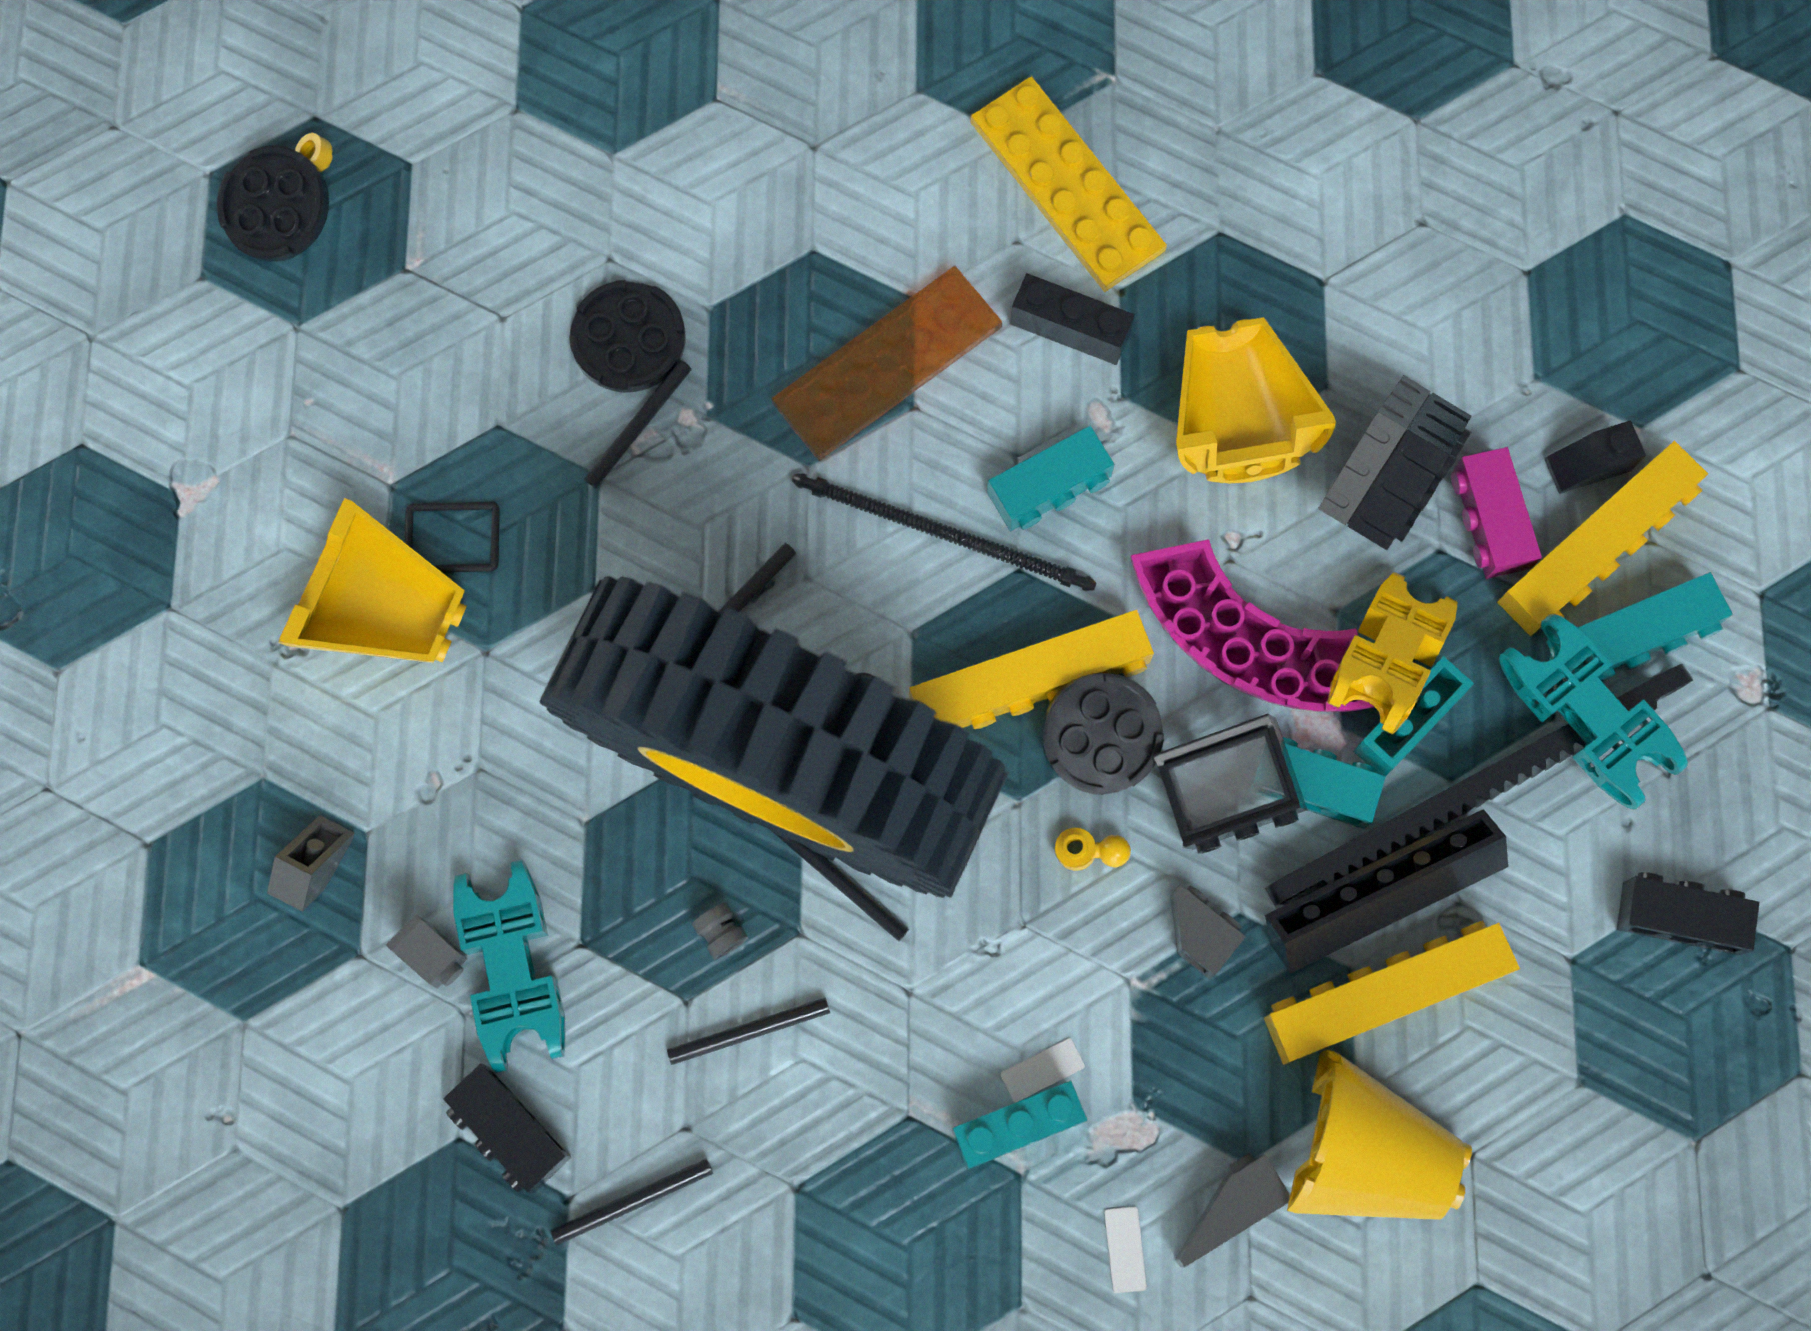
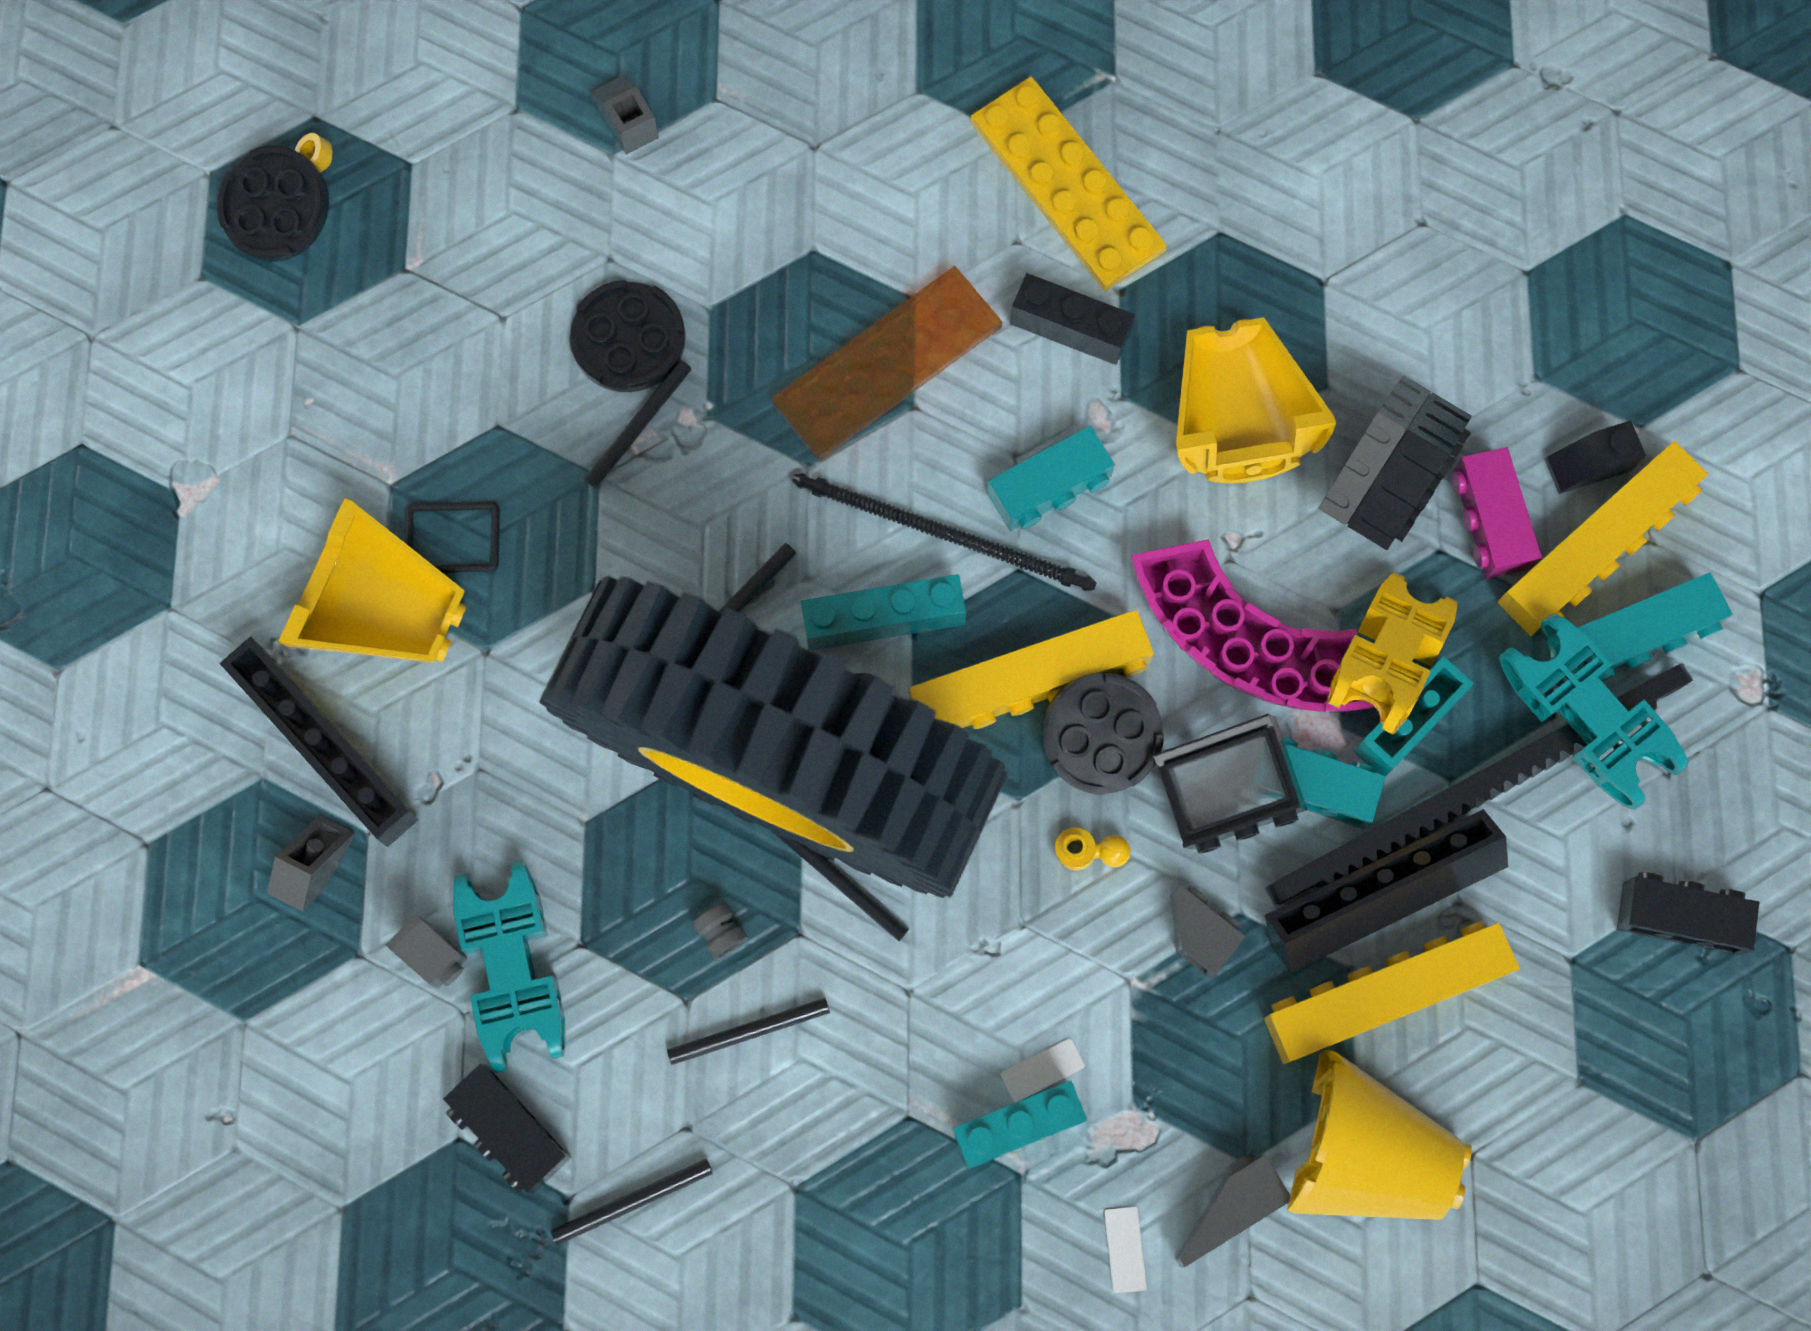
none -> black brick [219,636,419,847]
none -> dark grey slope [590,75,659,155]
none -> teal brick [800,574,966,651]

